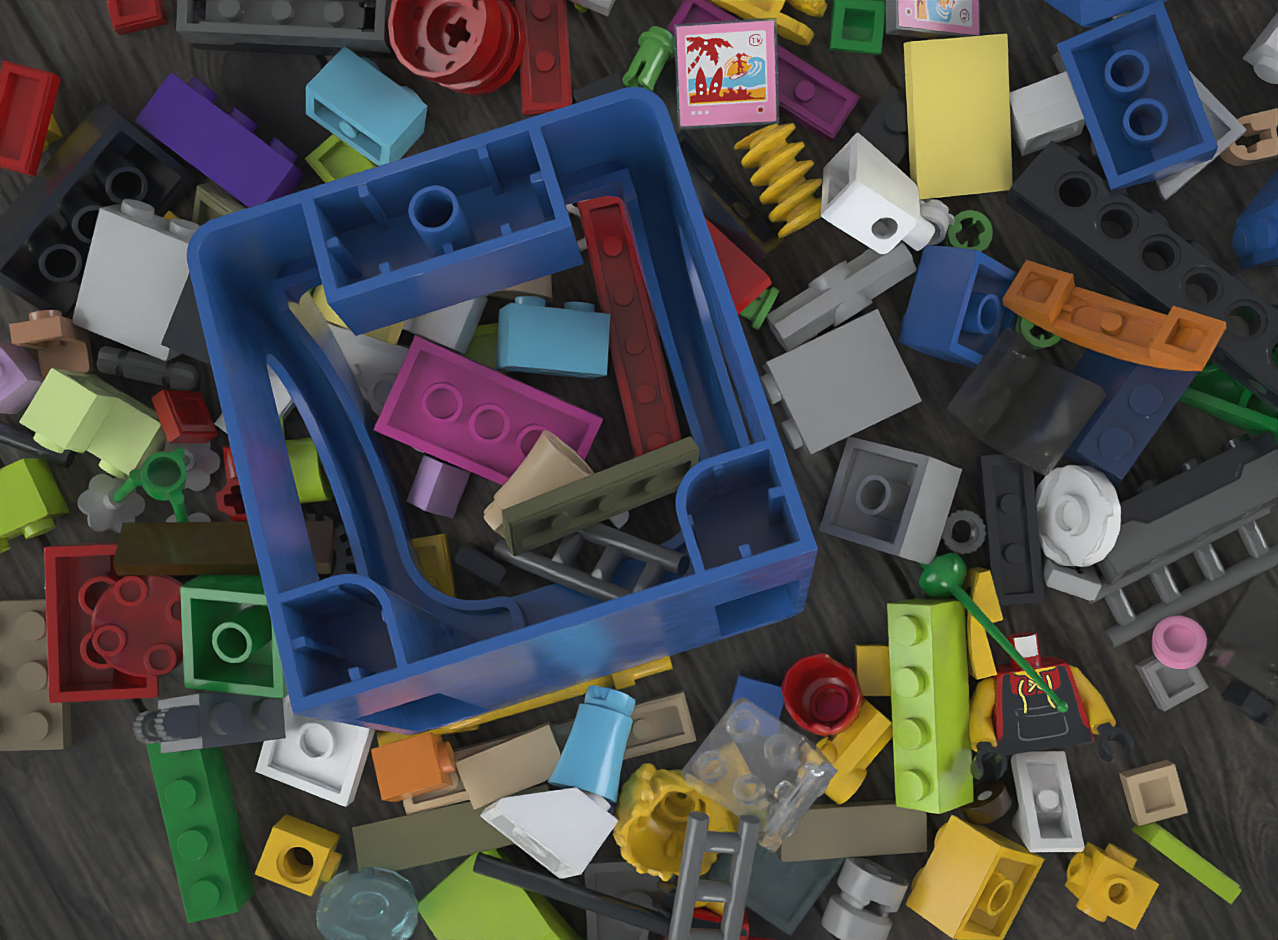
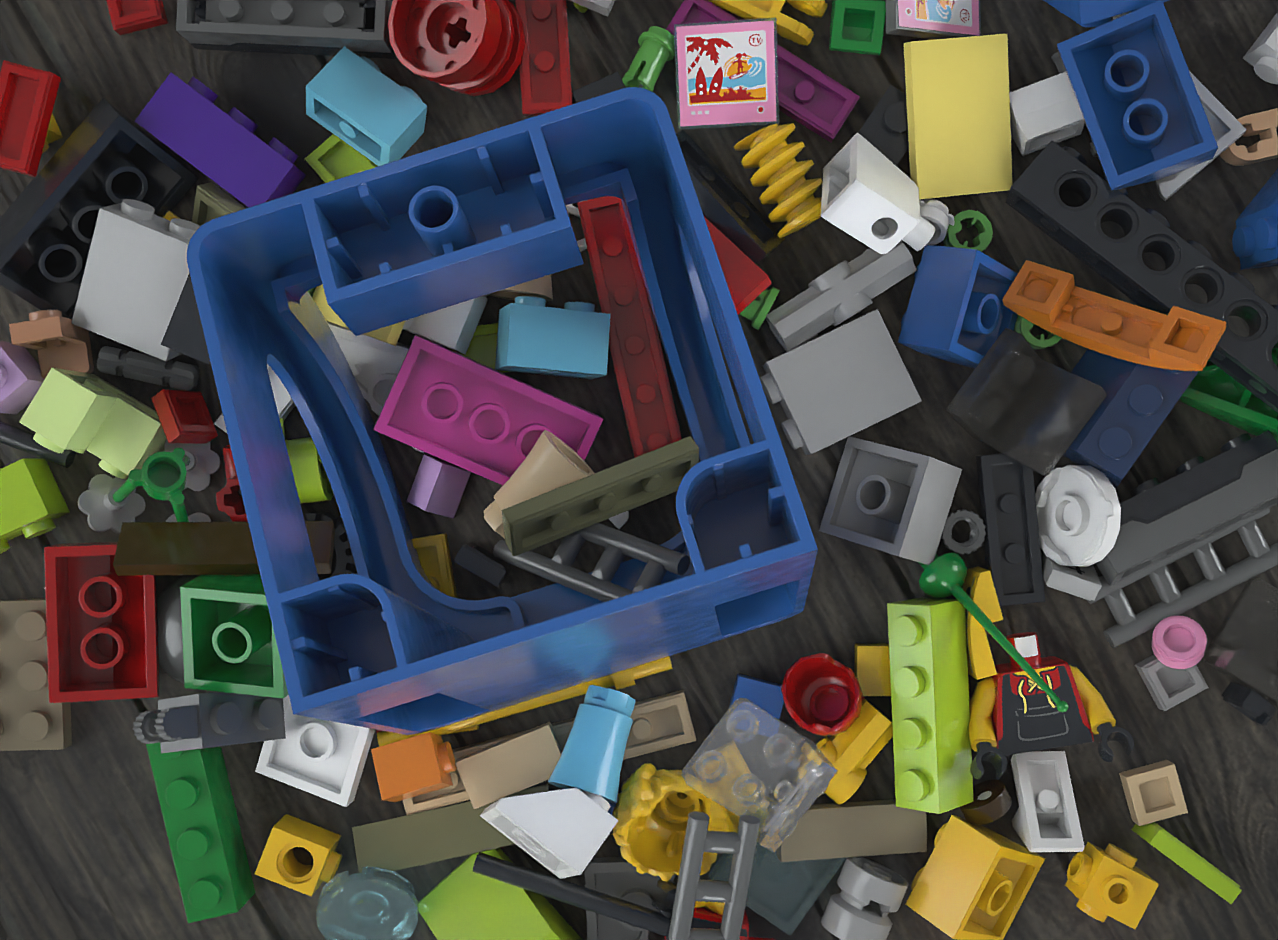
red dish [91,575,183,677] -> none

